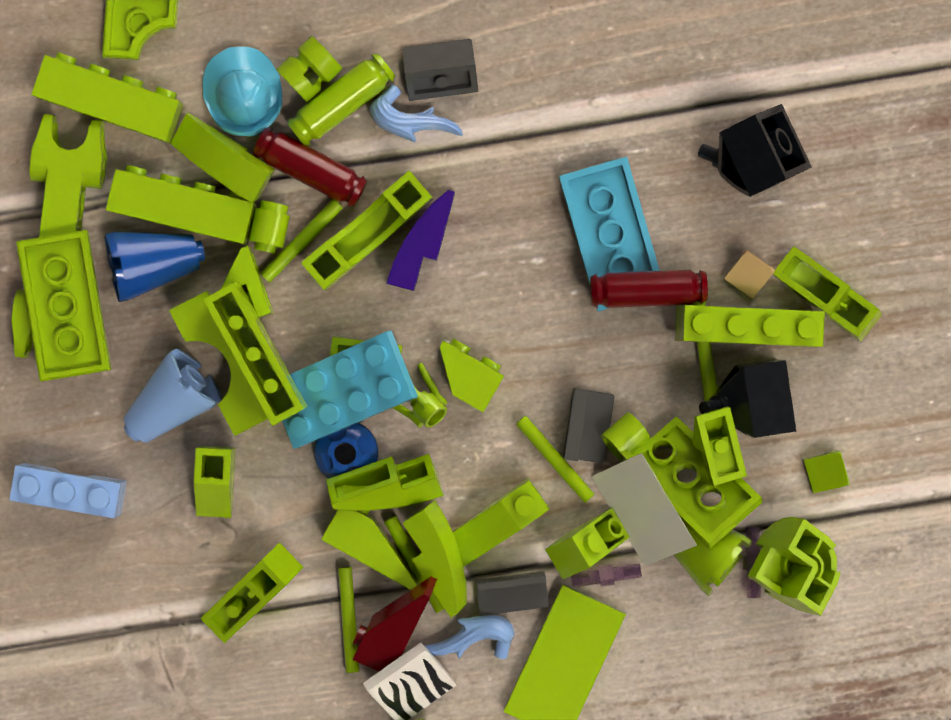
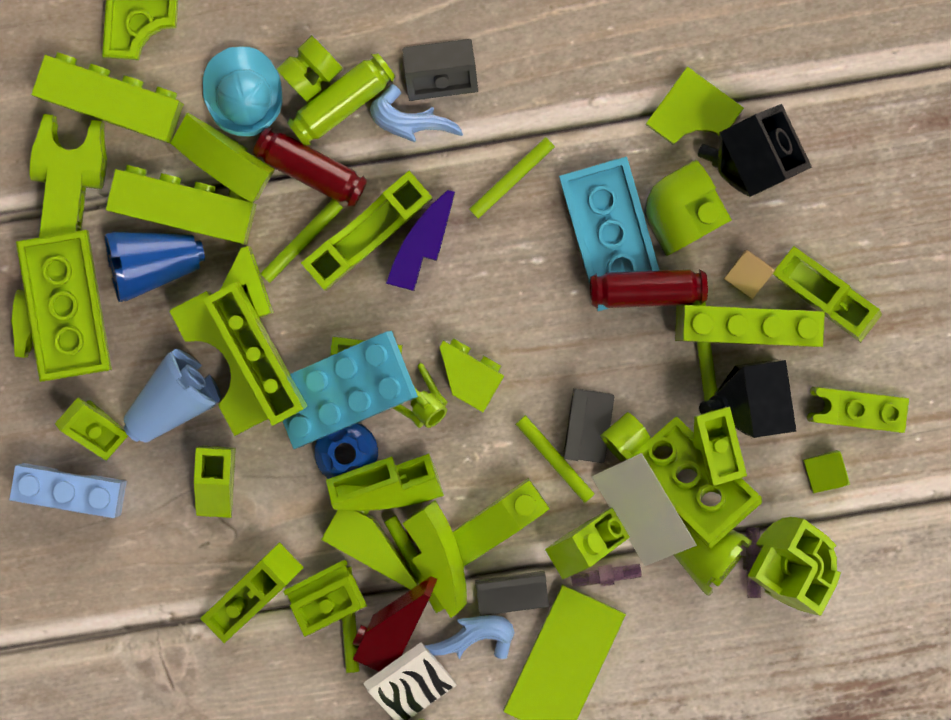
lime brick [249,200,290,254] -> none
none -> lime slope [55,397,128,461]
none -> lime plate [283,560,367,637]
none -> lime bar [469,137,555,219]
none -> lime tile [645,66,744,145]
none -> lime brick [645,160,732,256]
none -> lime plate [807,387,909,433]

